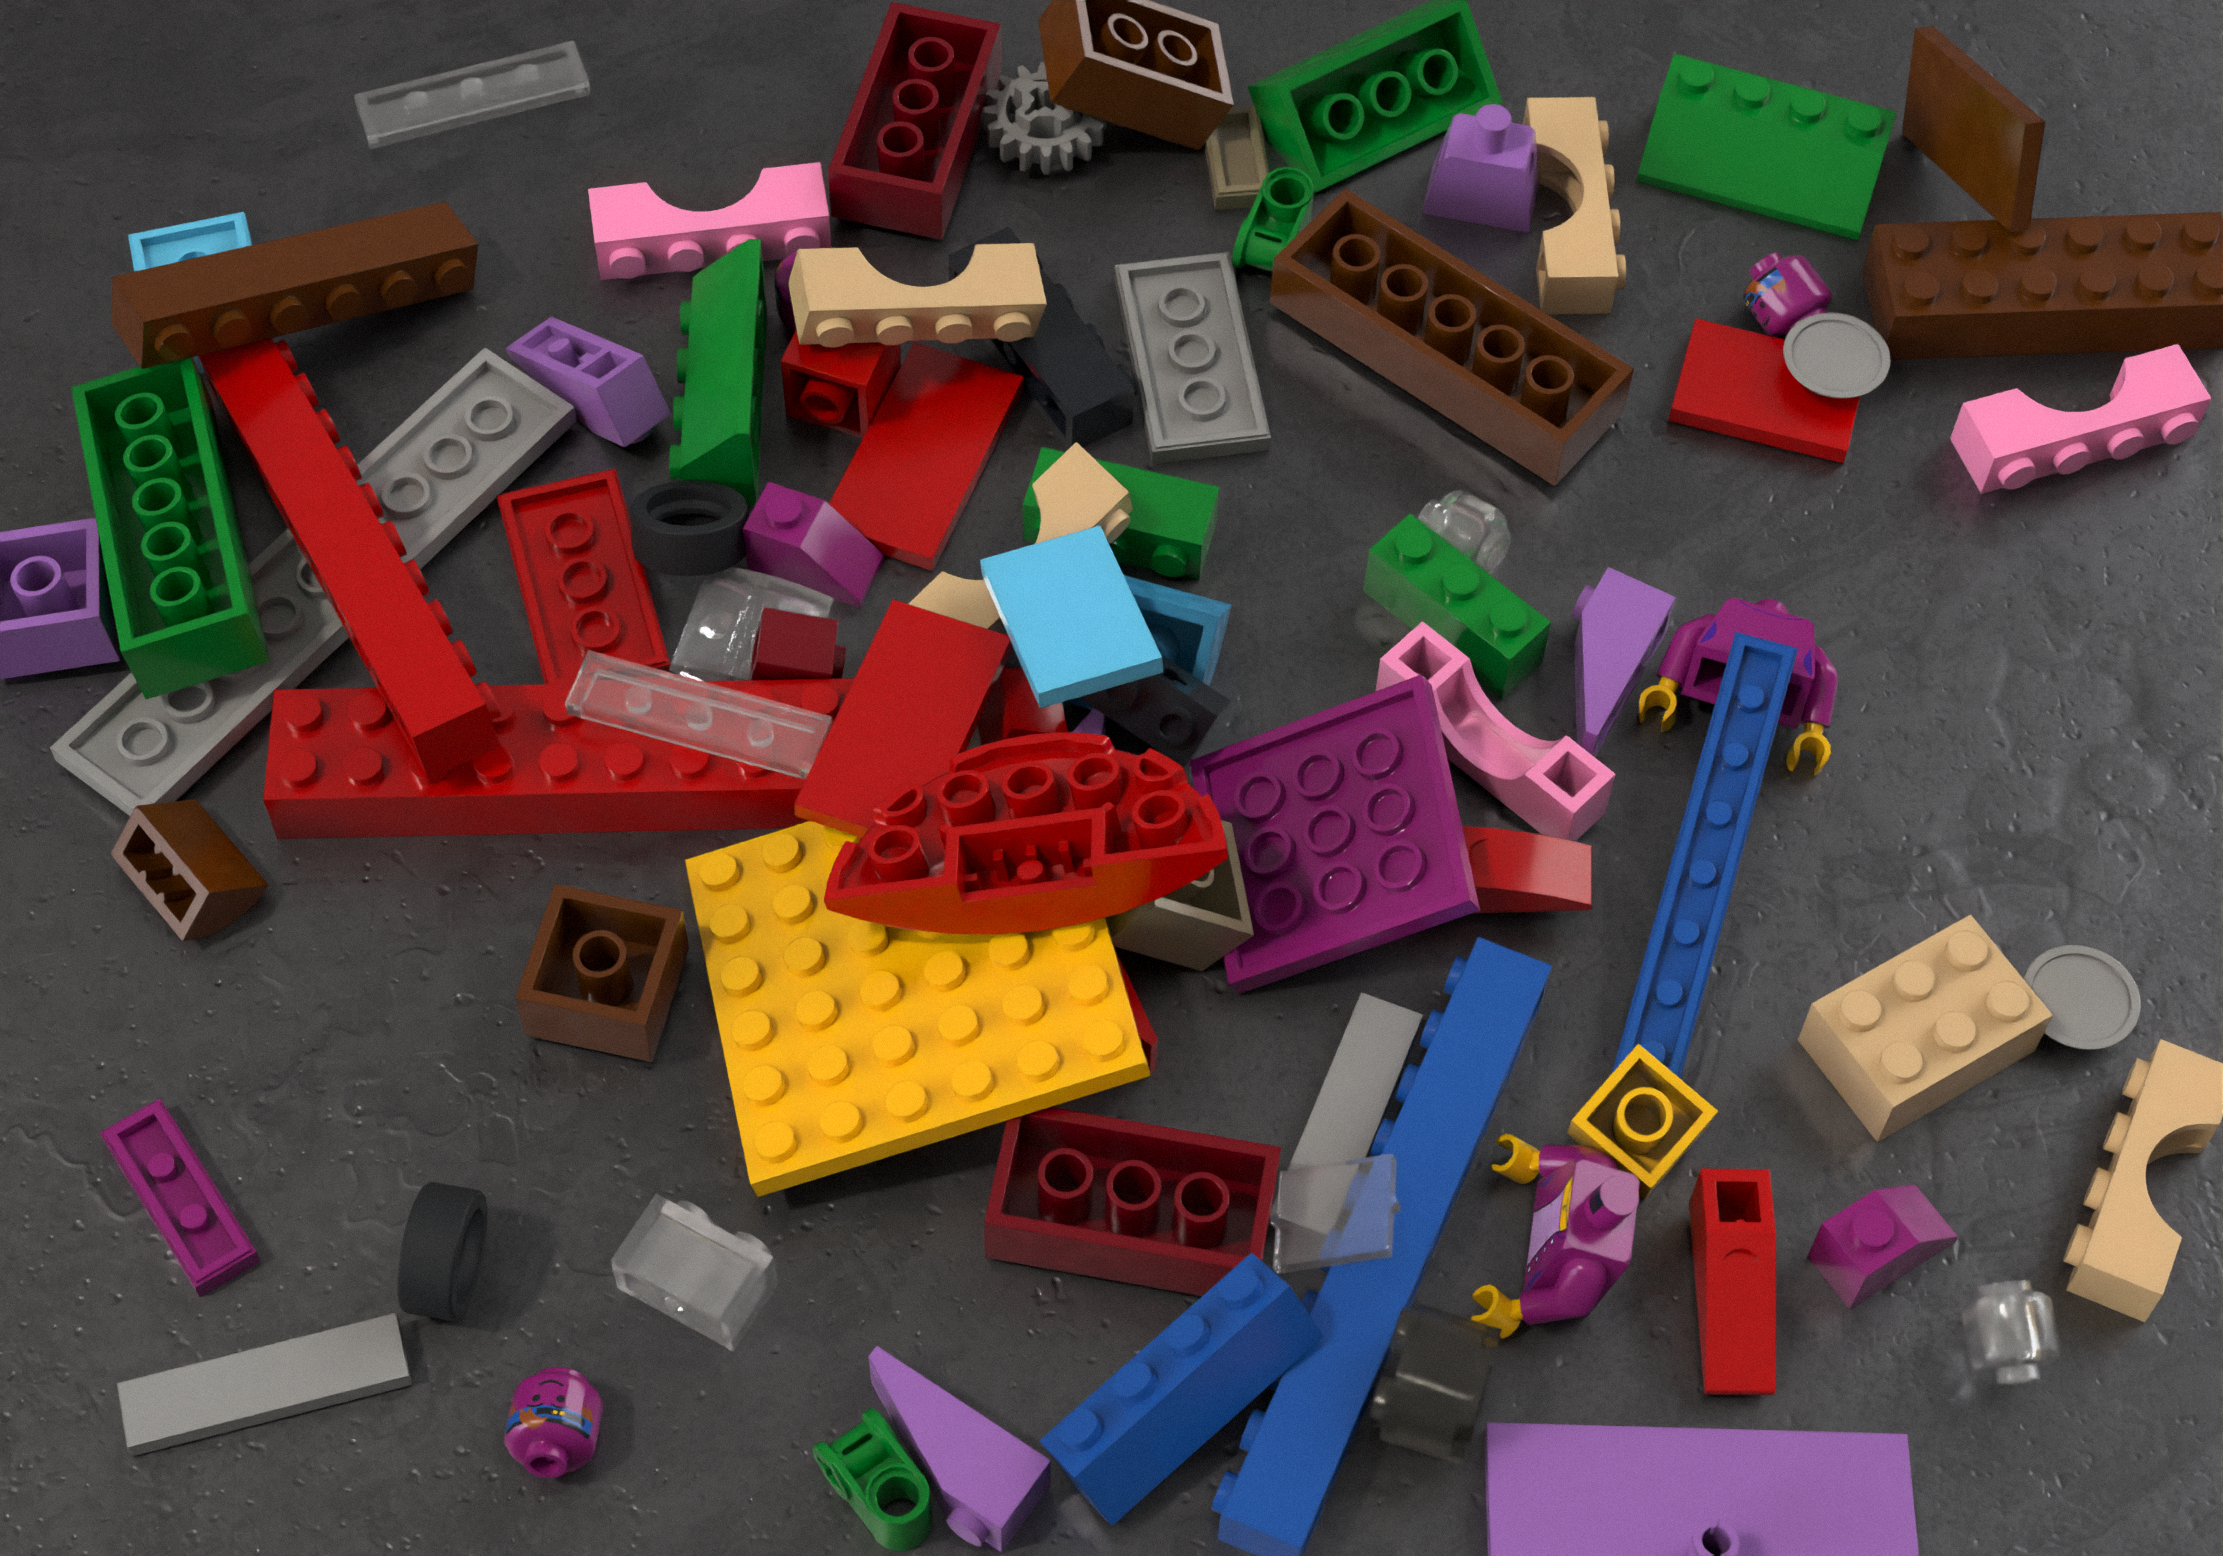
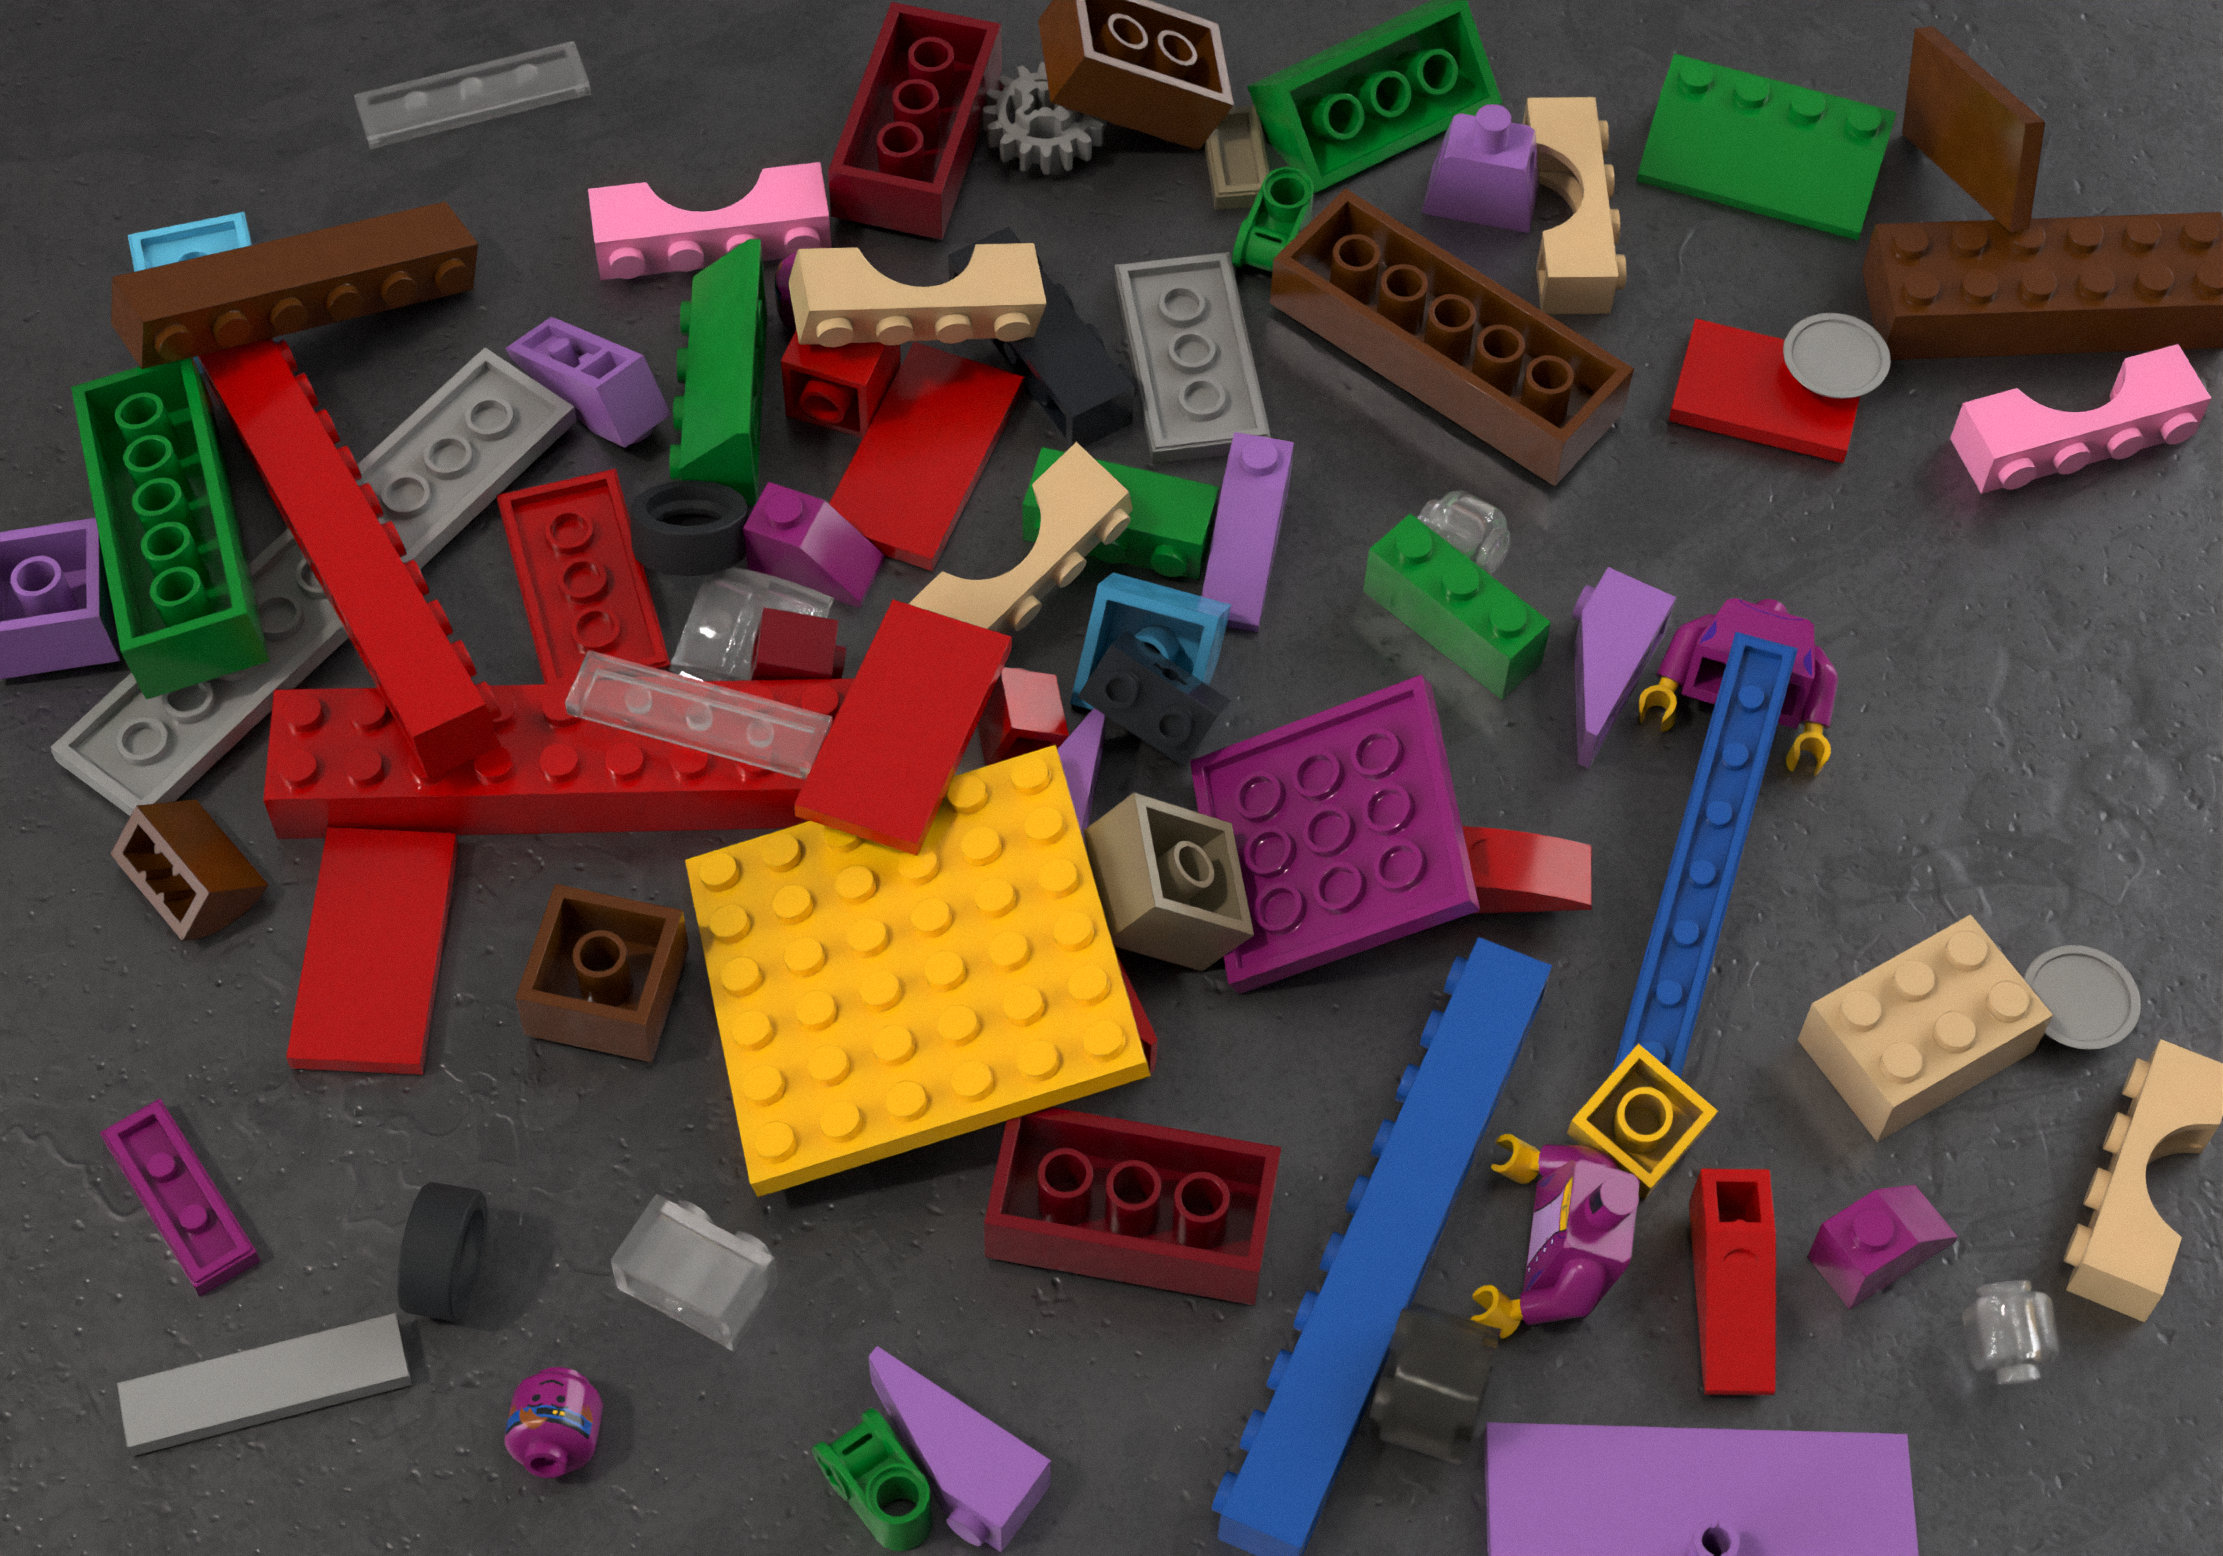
red brick [824,733,1228,935] -> none
medium azure tile [980,526,1163,708] -> none
blue brick [1039,1252,1324,1526] -> none
light grey tile [1269,992,1423,1247] -> none
clear piece [1270,1154,1401,1274] -> none
bright pink arch [1375,621,1616,842] -> none
magenta head [1743,252,1832,338] -> none
none -> red tile [286,827,459,1075]
none -> medium lavender slope [1202,432,1294,632]

